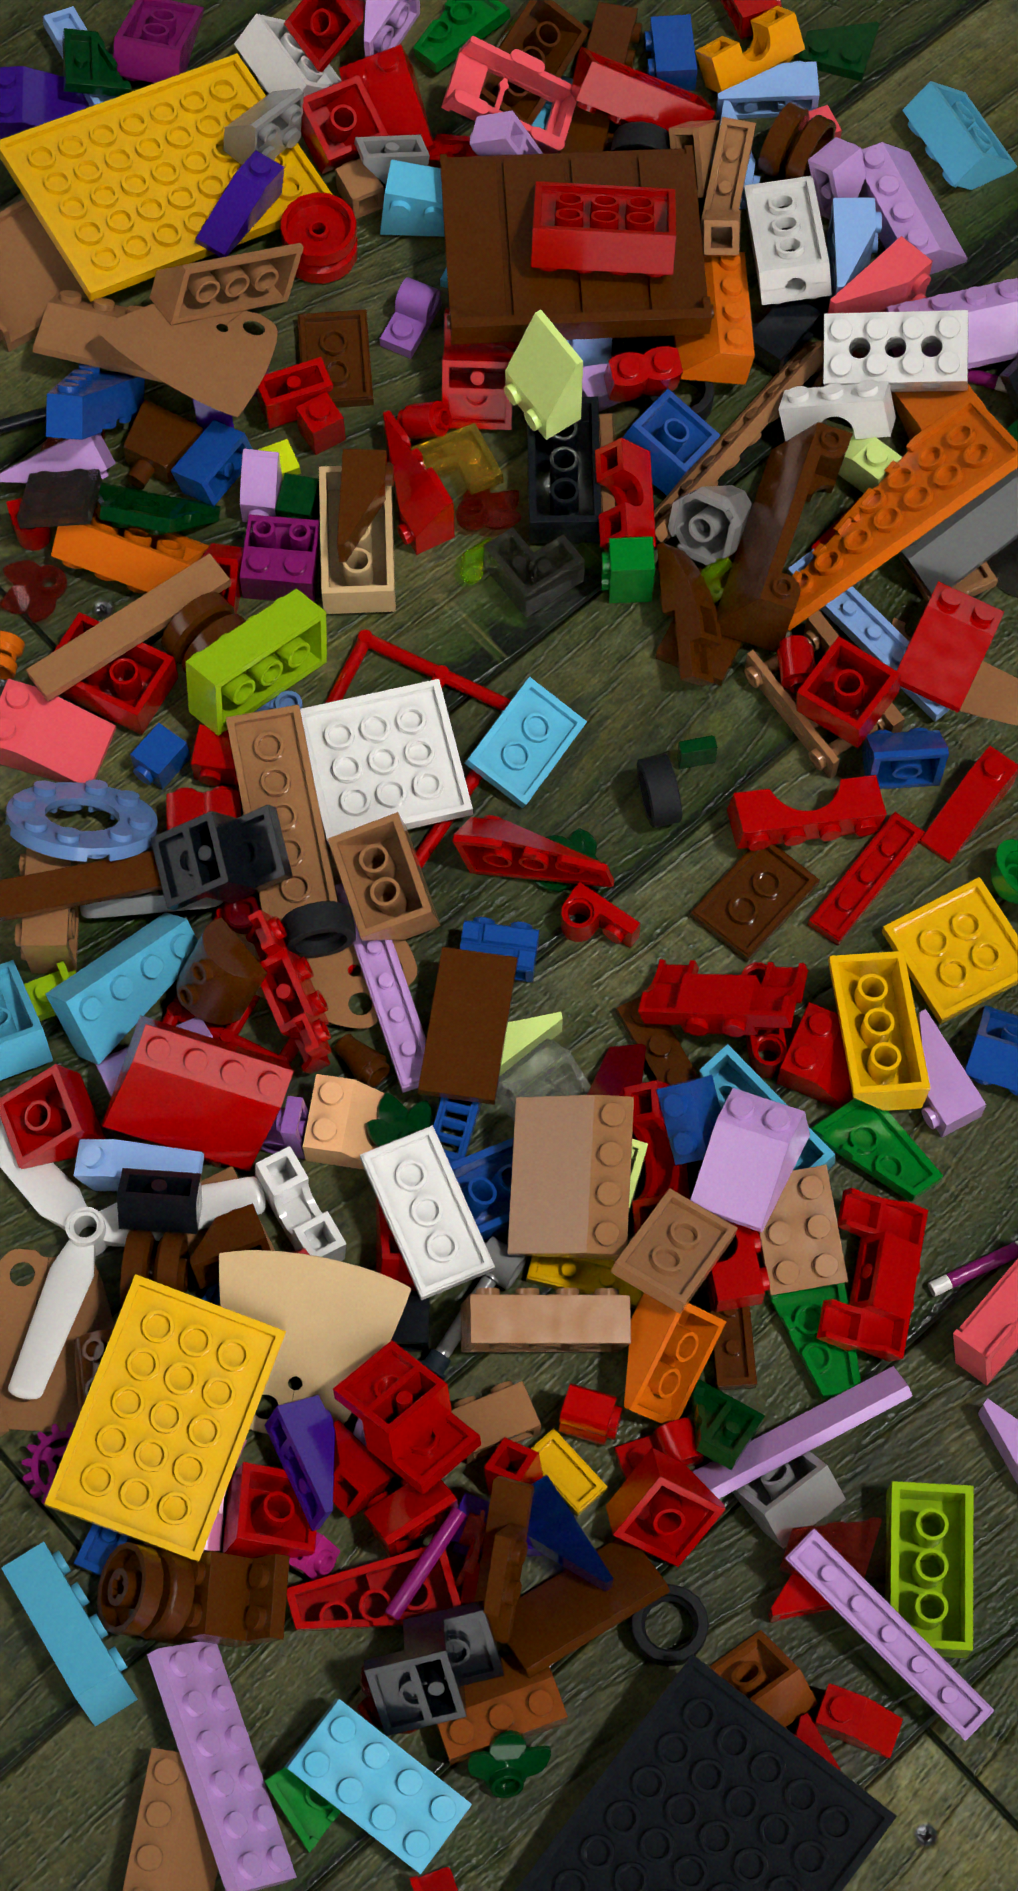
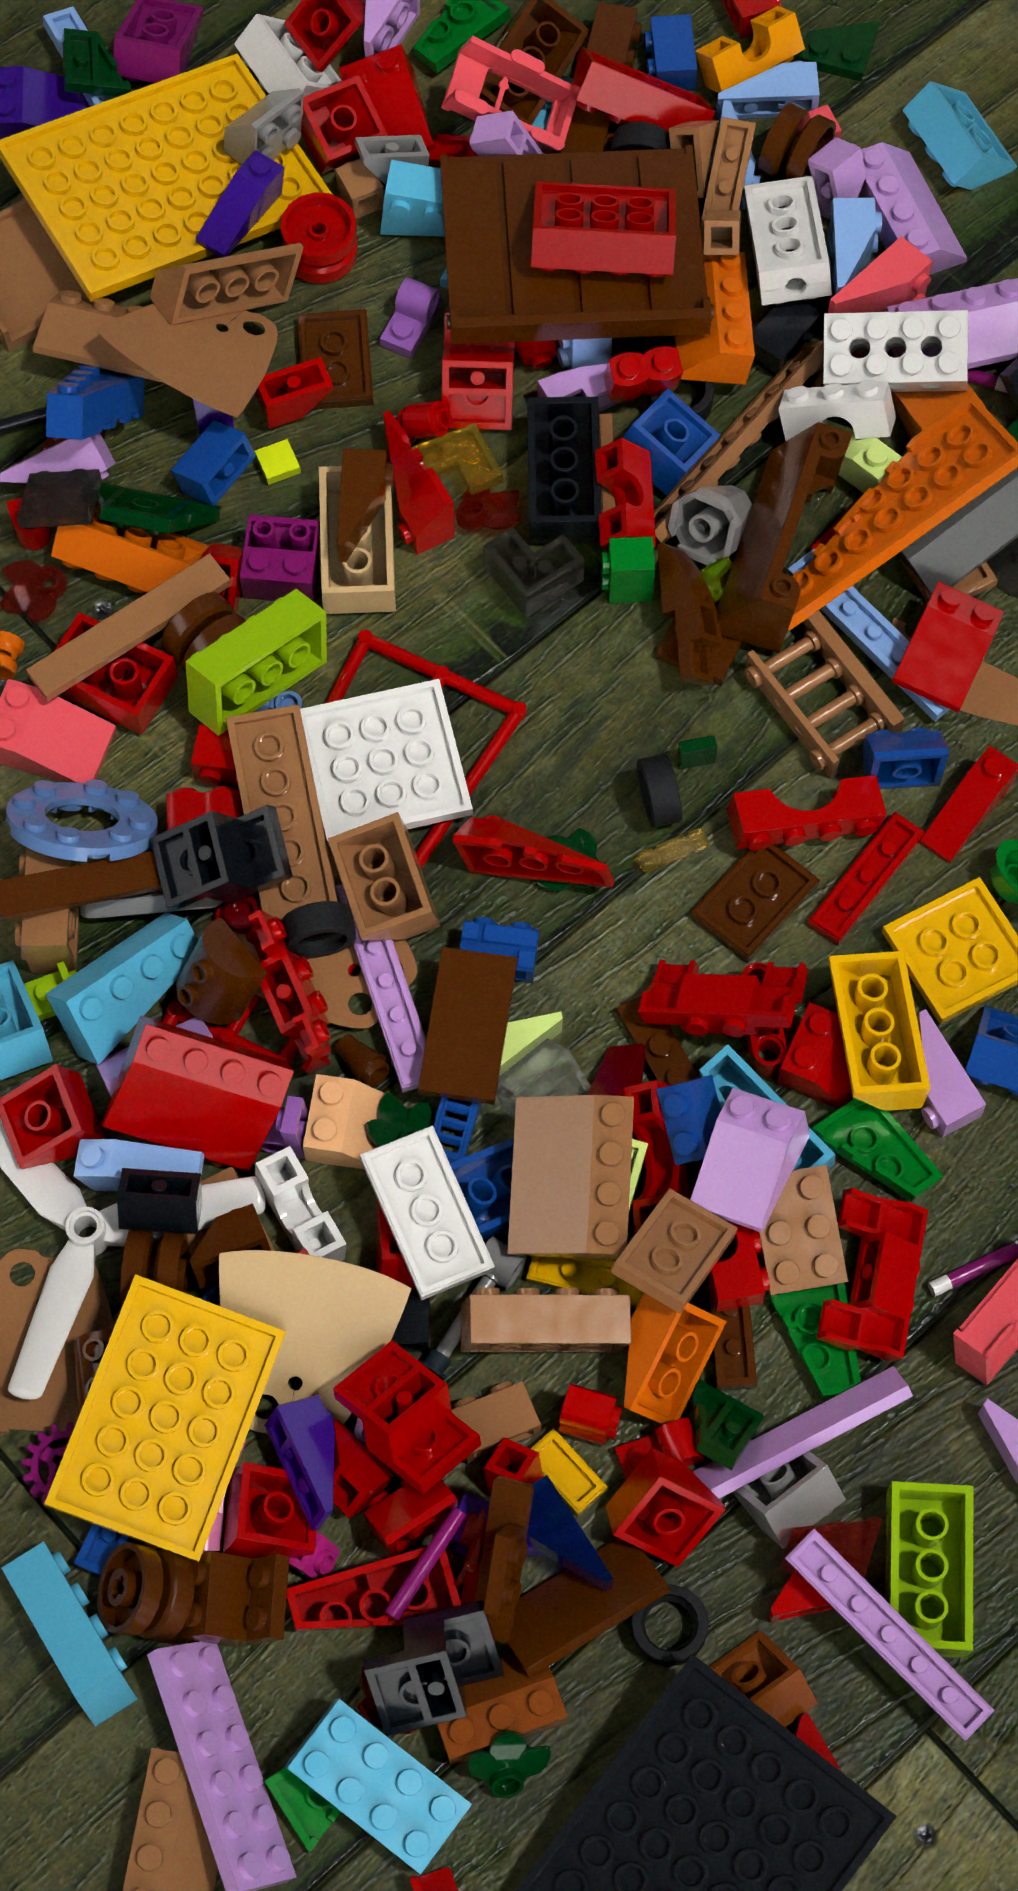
reddish brown torso [124,400,203,489] -> none
blue brick [130,723,191,790] -> none
lavender slope [240,449,283,522] -> none
dark green brick [275,473,320,520] -> none
red brick [295,392,346,456] -> none
clear neon green arm [459,537,498,584] -> none
medium azure plate [464,677,587,808] -> none
yellowish green slope [504,310,583,440] -> none
red plate [561,882,641,948] -> none
red brick [777,635,816,693] -> none
red brick [796,636,901,748] -> none
red slope [814,1683,903,1759] -> none
none -> clear yellow axle [637,828,708,872]

